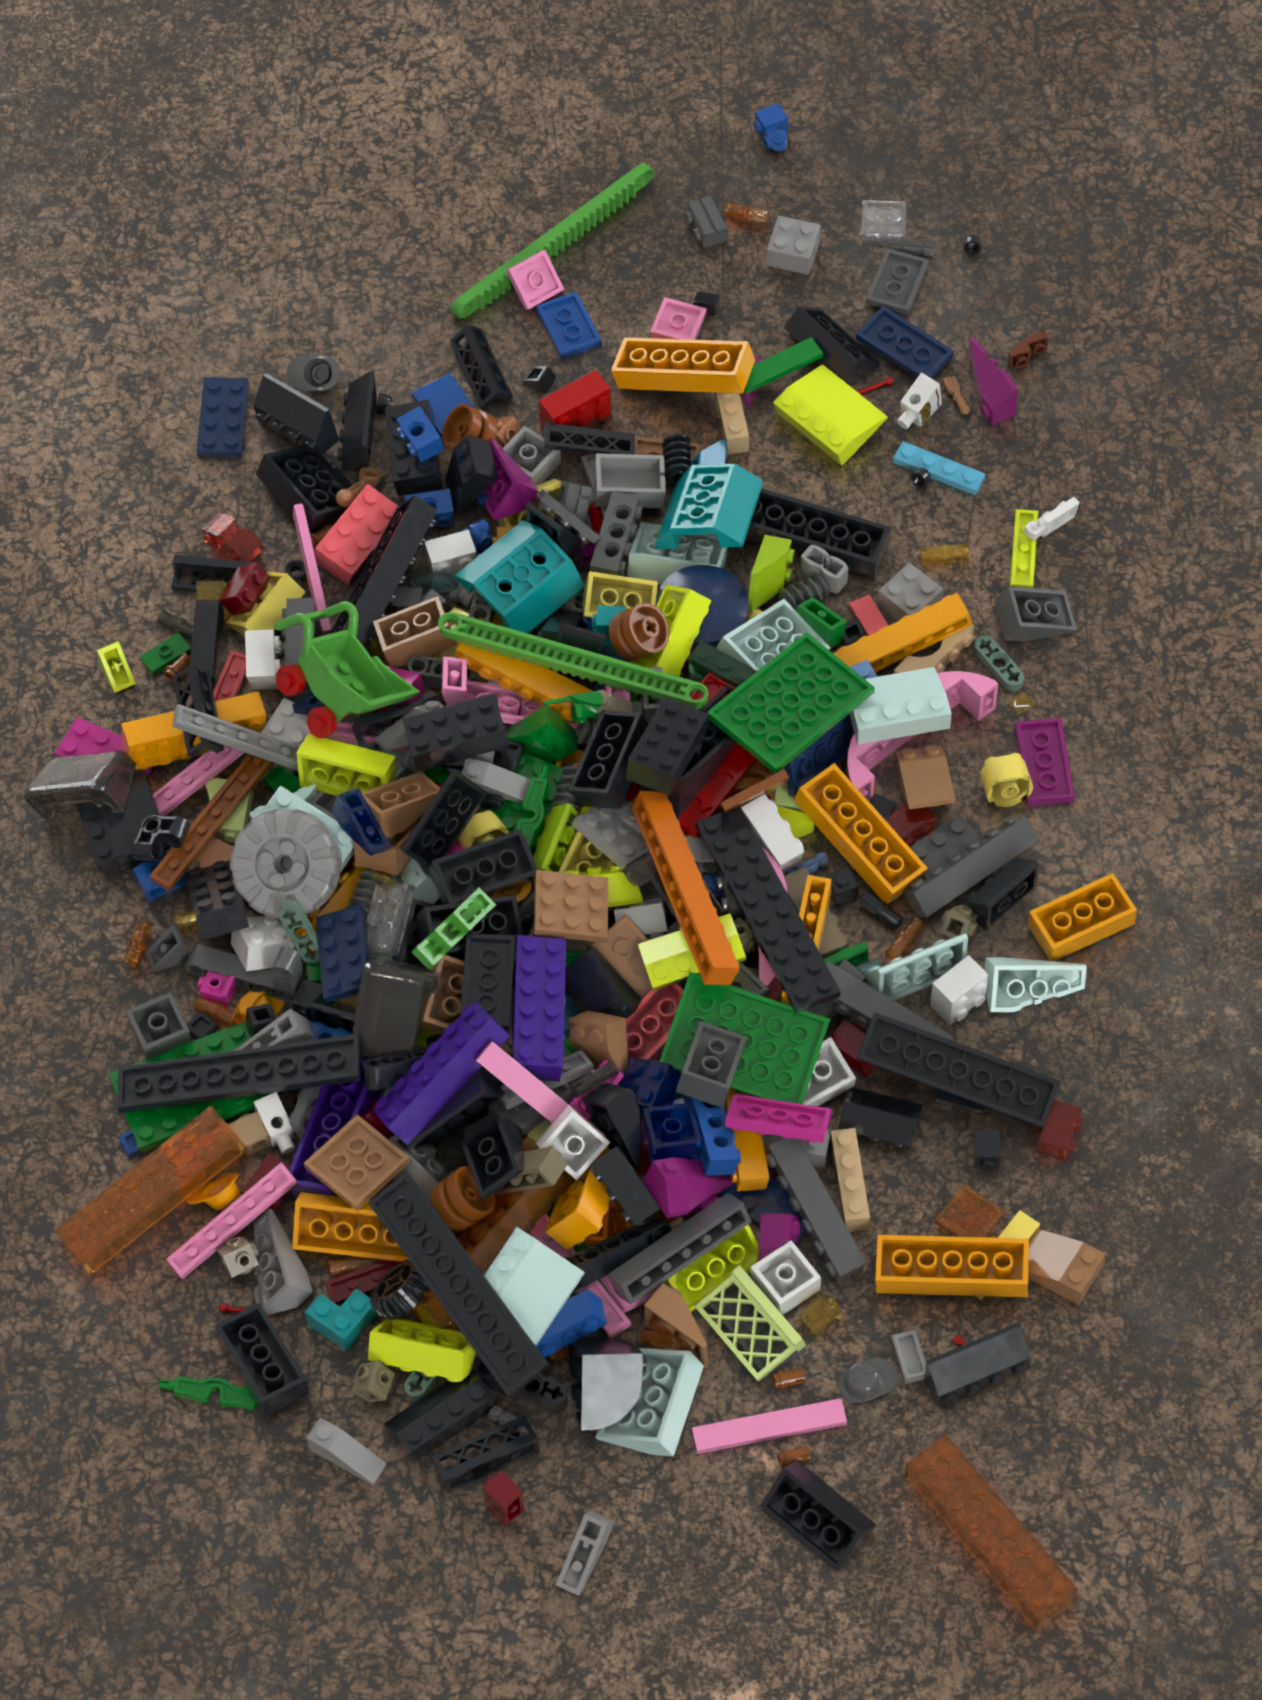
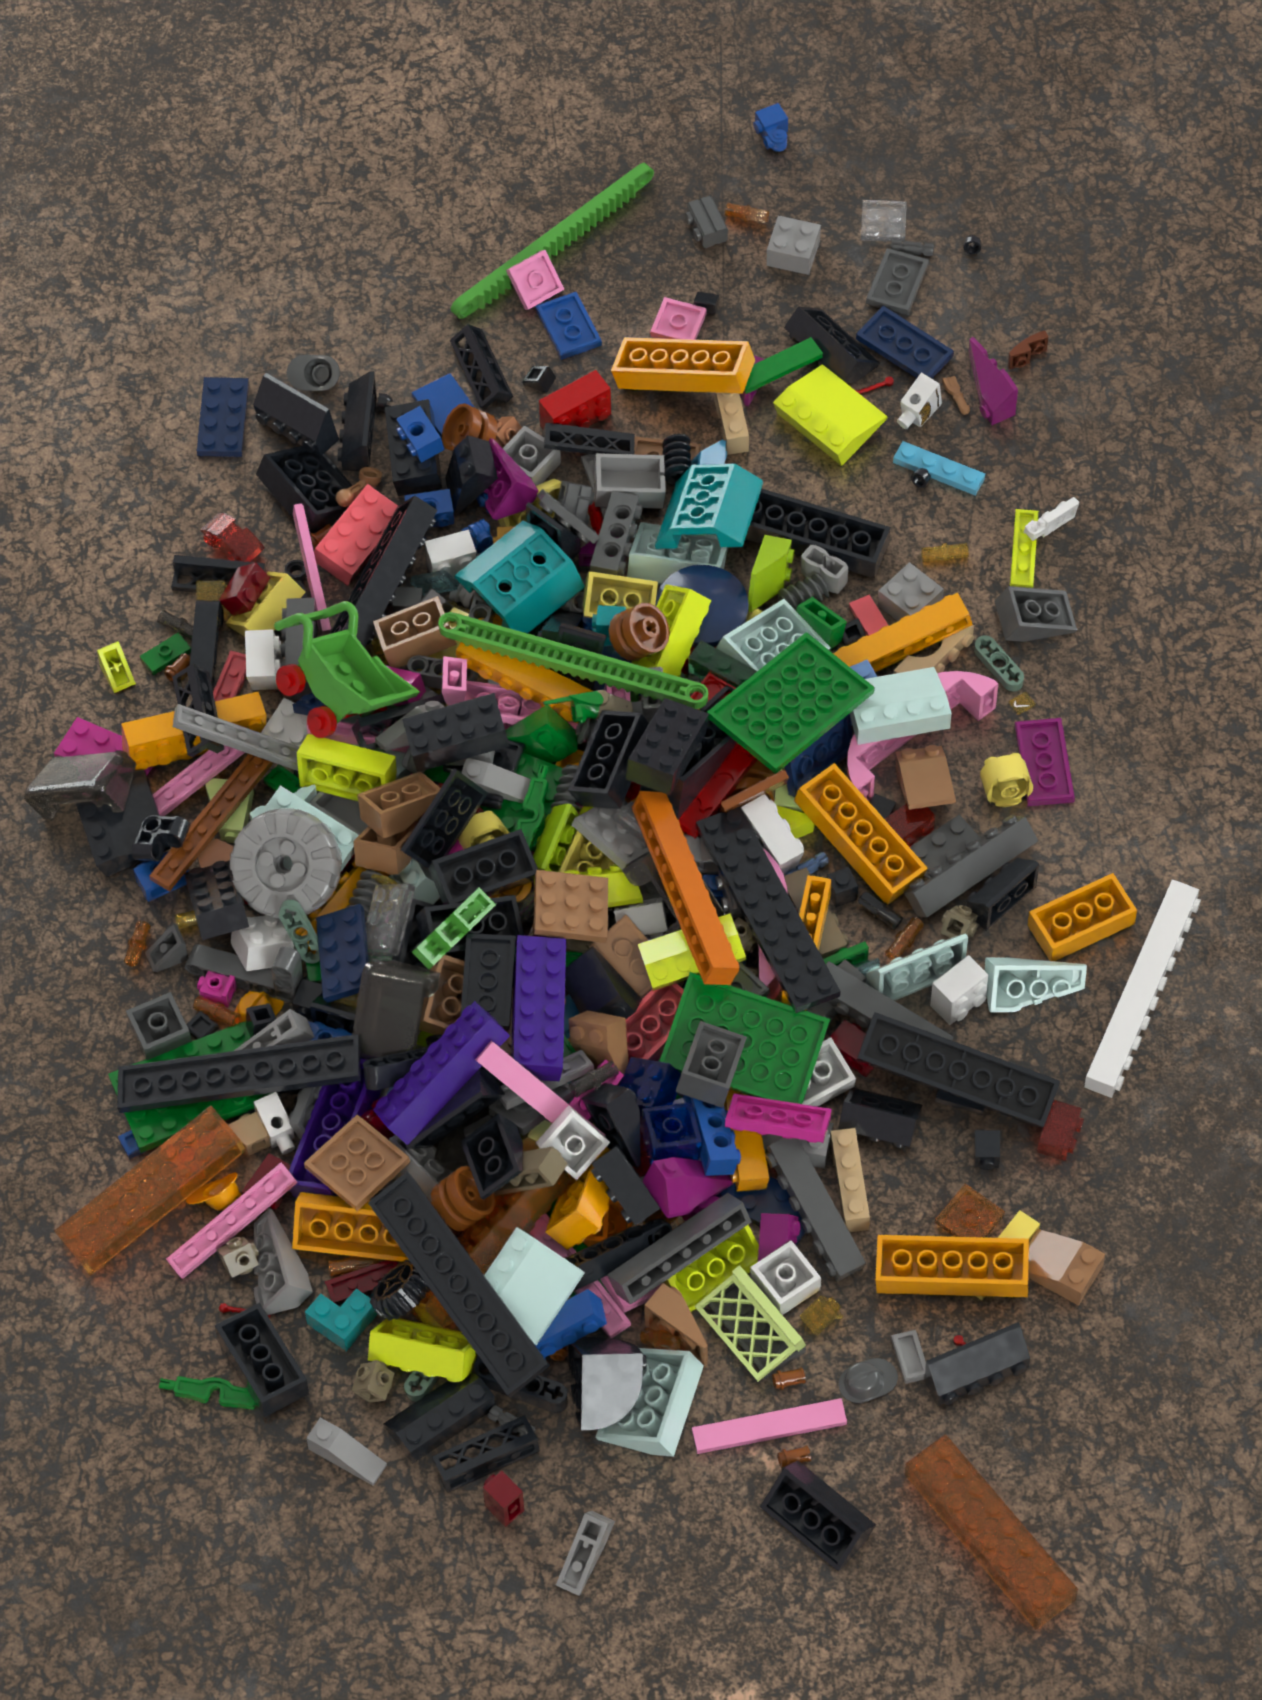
clear blue slope [331,788,392,856] -> none
none -> white brick [1084,879,1201,1098]

